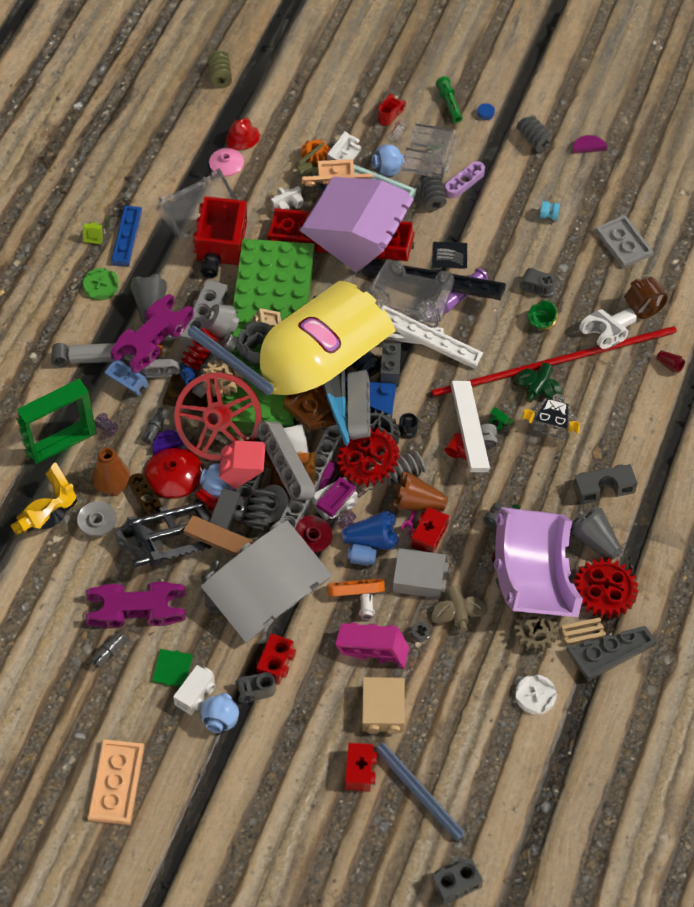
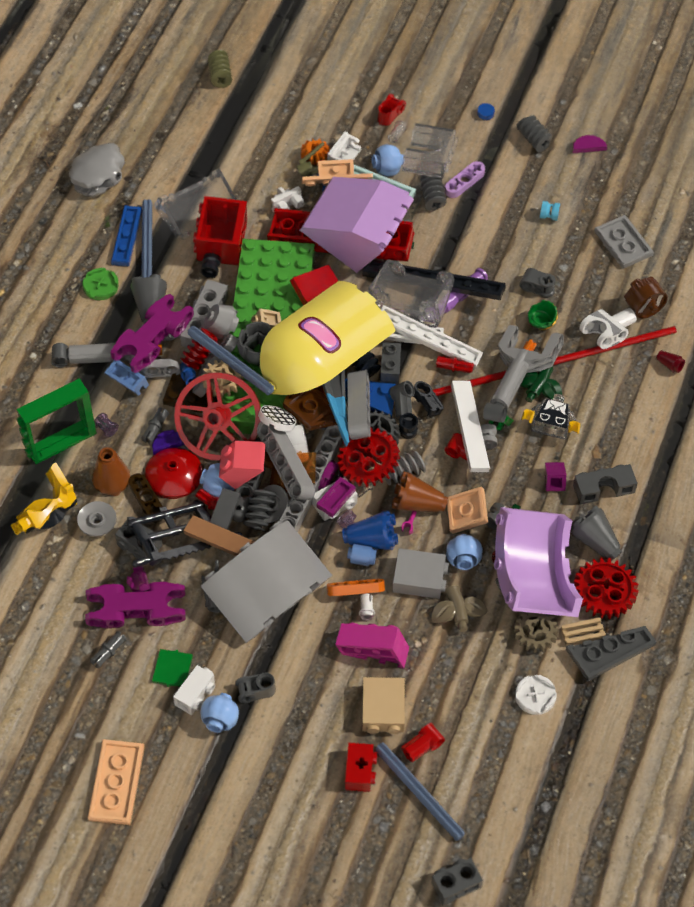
lime tile [83,222,103,244] -> none
bright pink dish [209,148,244,176] -> none
red piece [226,118,260,150] -> none
red brick [256,633,296,684] -> none
dark red dish [295,515,332,553] -> none
red brick [410,507,449,553] -> none
dark grey bush [412,622,430,642] -> none
black sticker [433,242,467,268] -> none
green pin [435,76,463,123] -> none
none -> light grey piece [69,143,125,198]
none -> magenta tile [127,566,150,592]
none -> sand blue axle [142,199,152,278]
none -> white tile [258,405,296,432]
none -> red tile [289,264,338,306]
none -> dark grey piece [390,381,415,420]
none -> red piece [401,723,445,763]
none -> black piece [413,381,444,417]
none -> red axle [436,356,474,373]
none -> light blue plant [446,534,483,570]
none -> light nougat tile [447,486,488,534]
none -> light grey piece [483,325,564,423]
none -> magenta brick [545,462,567,491]

